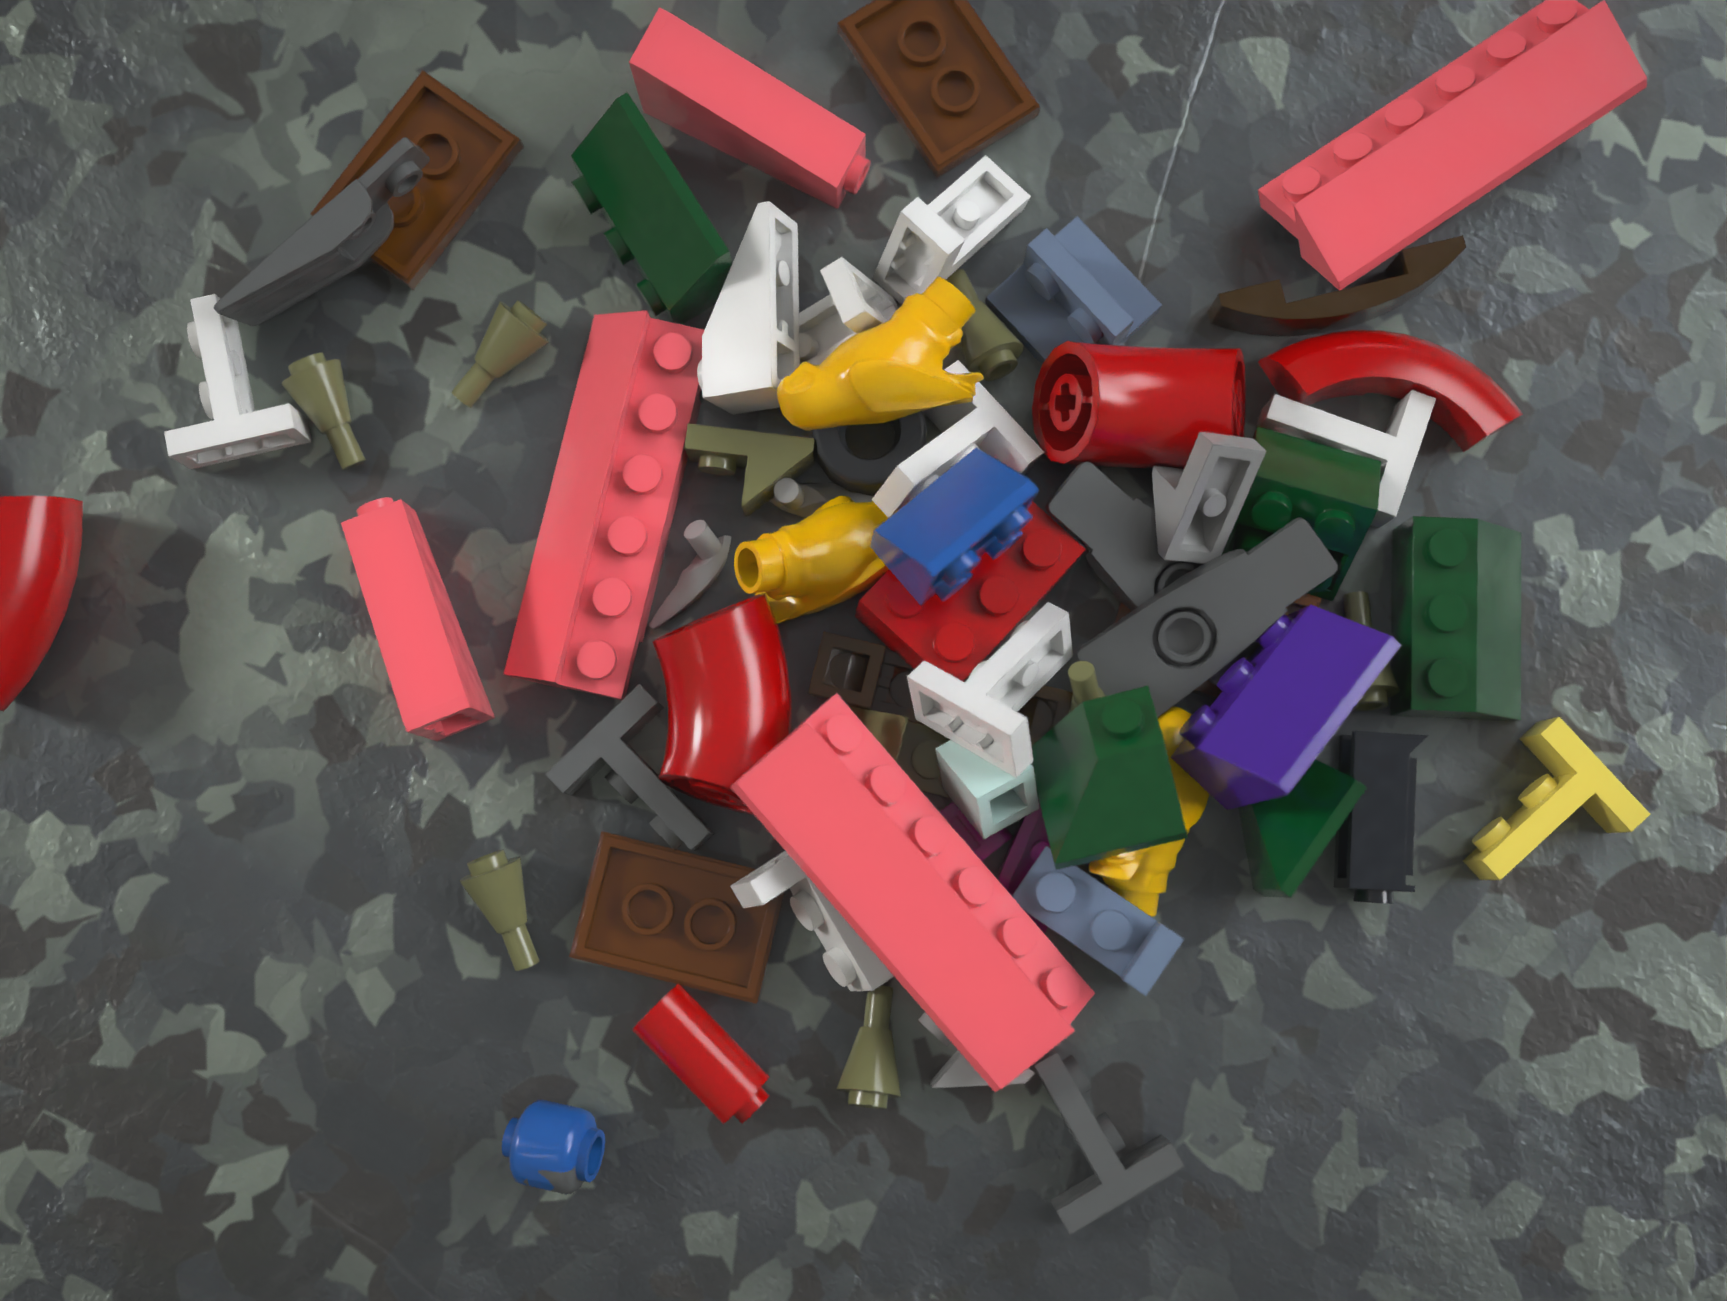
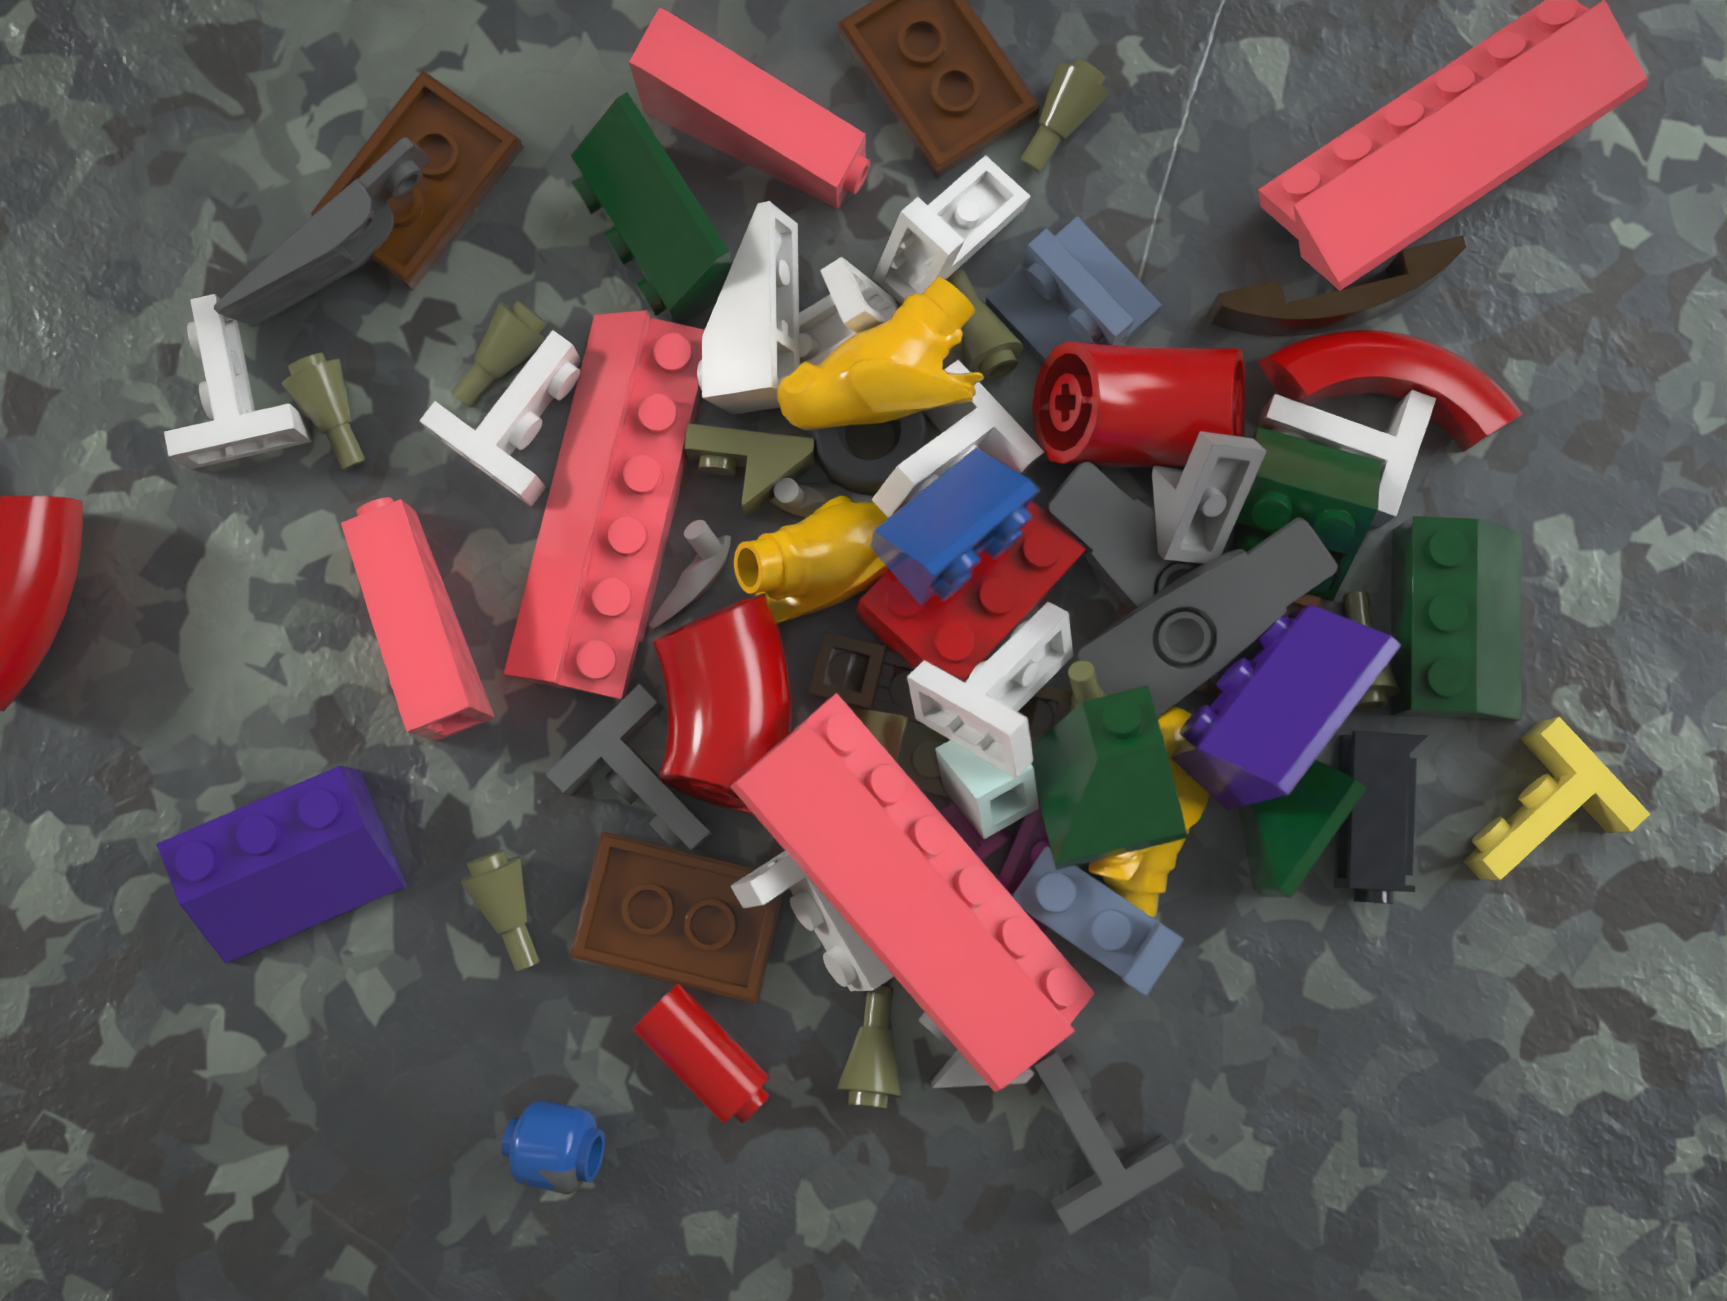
none -> dark purple slope [156,766,407,963]
none -> white bracket [420,330,582,507]
none -> olive cone [1020,58,1110,173]

